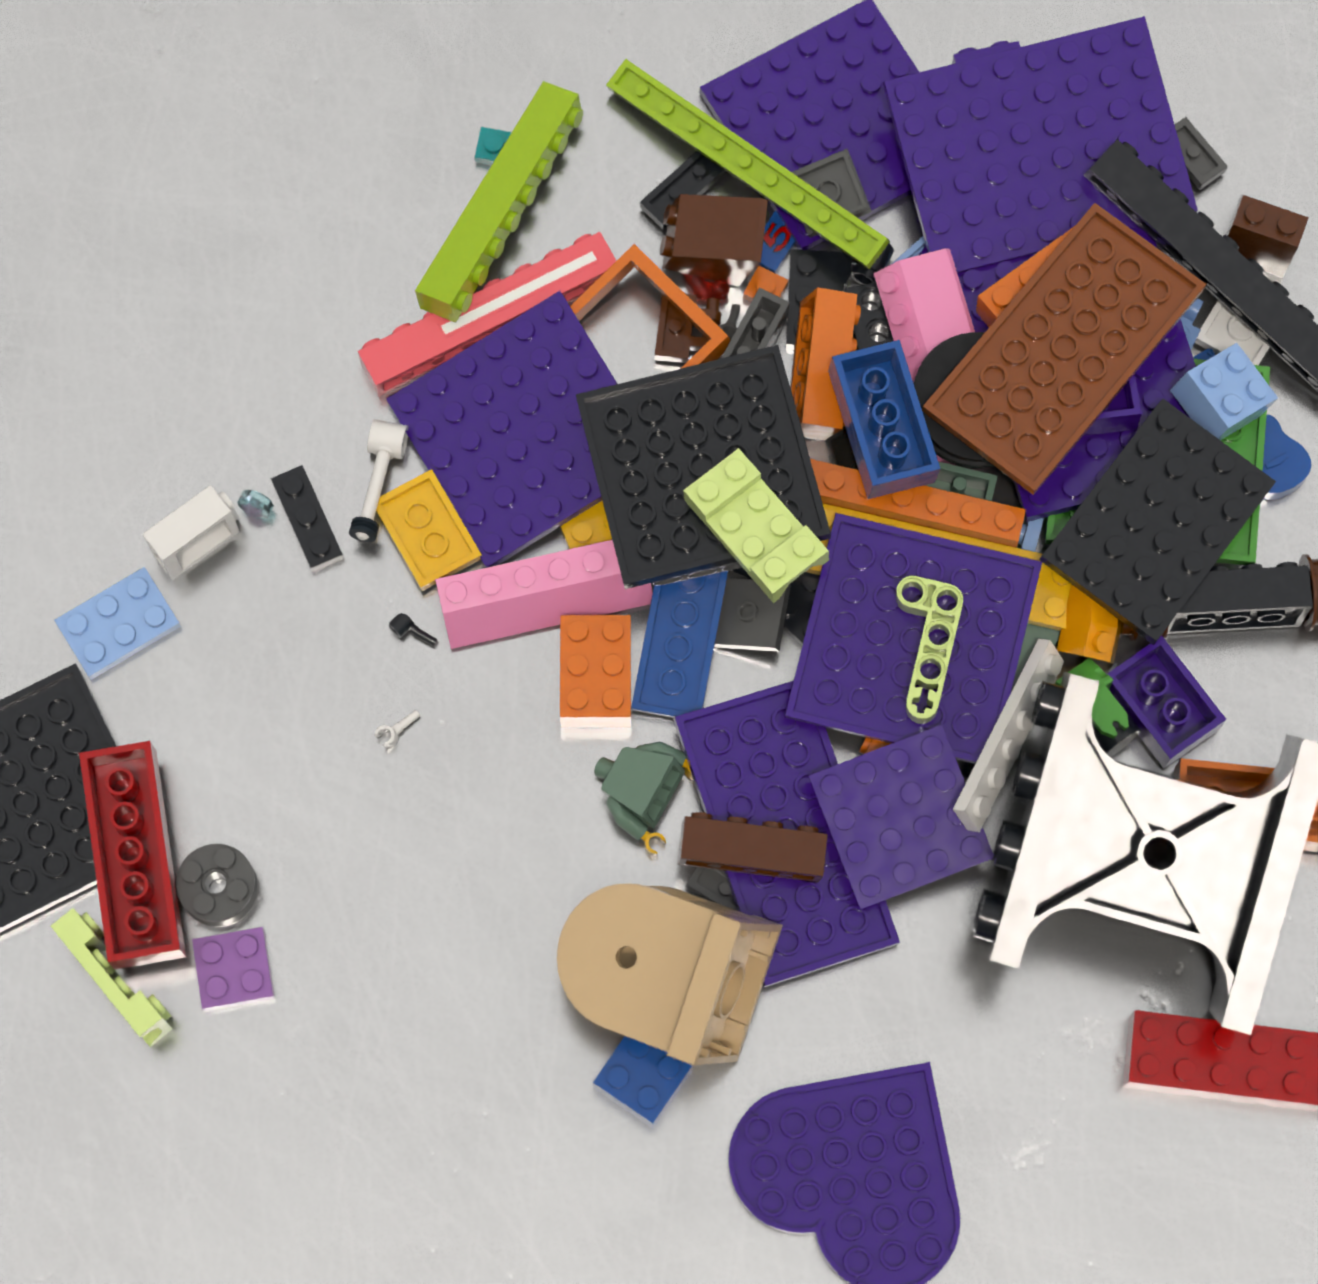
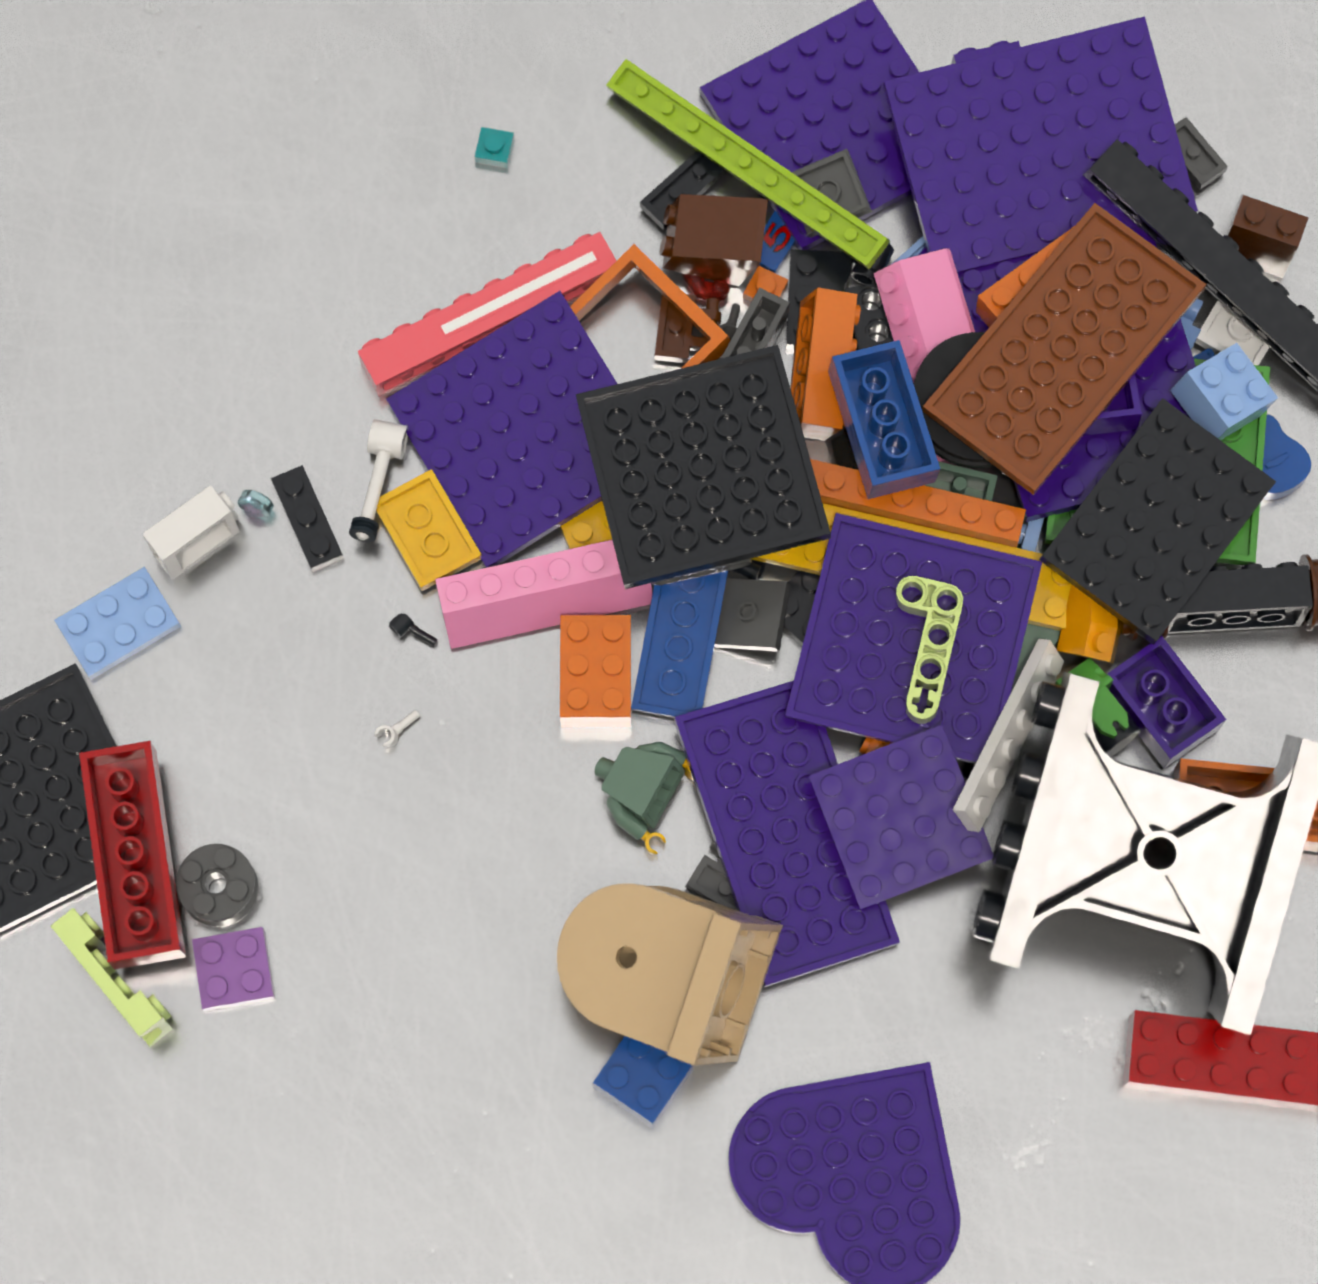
lime brick [415,81,583,323] -> none
reddish brown brick [677,812,828,883] -> none
yellowish green piece [683,448,829,603] -> none

